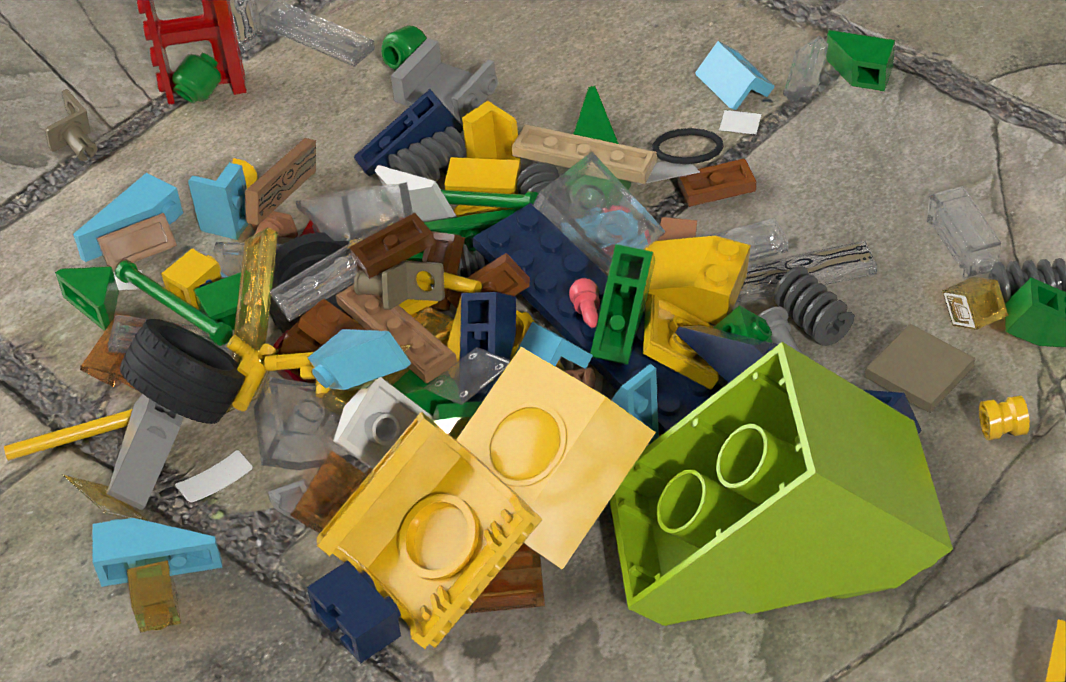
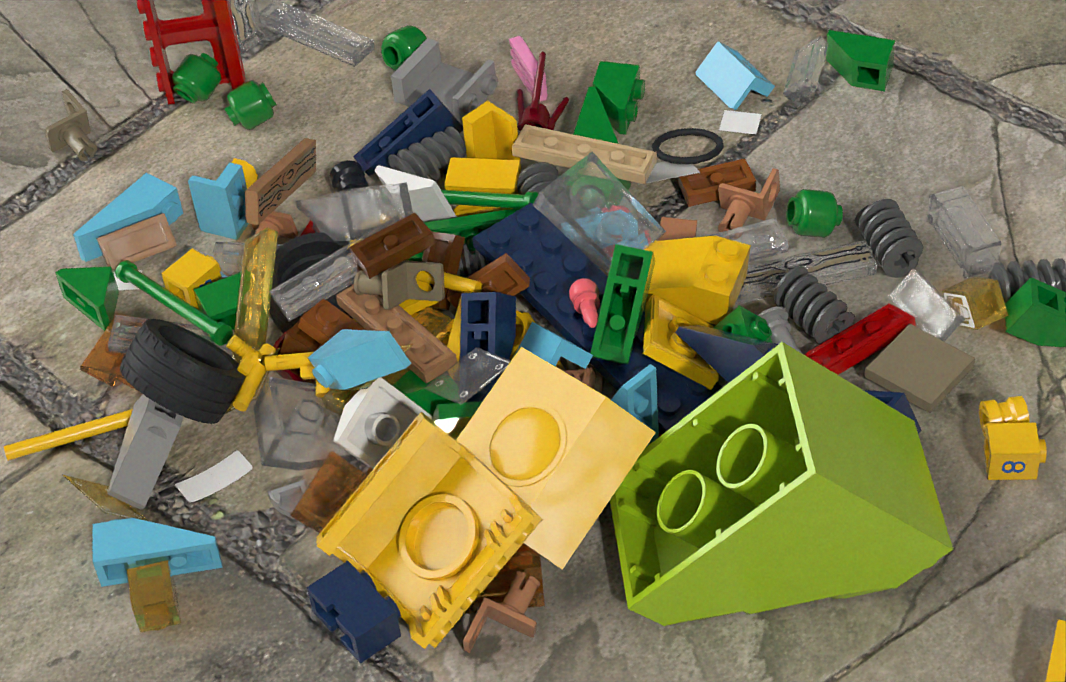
none -> green head [225,80,277,130]
none -> black wheel [329,160,372,209]
none -> nougat bracket [463,571,540,653]
none -> bright pink tile [509,36,547,102]
none -> dark red plant [517,52,569,131]
none -> green slope [593,61,645,135]
none -> nougat bracket [718,168,780,239]
none -> green head [786,189,843,238]
none -> red tile [804,303,916,375]
none -> dark grey piece [854,199,923,278]
none -> clear plate [888,269,965,342]
none -> yellow brick [983,423,1047,480]

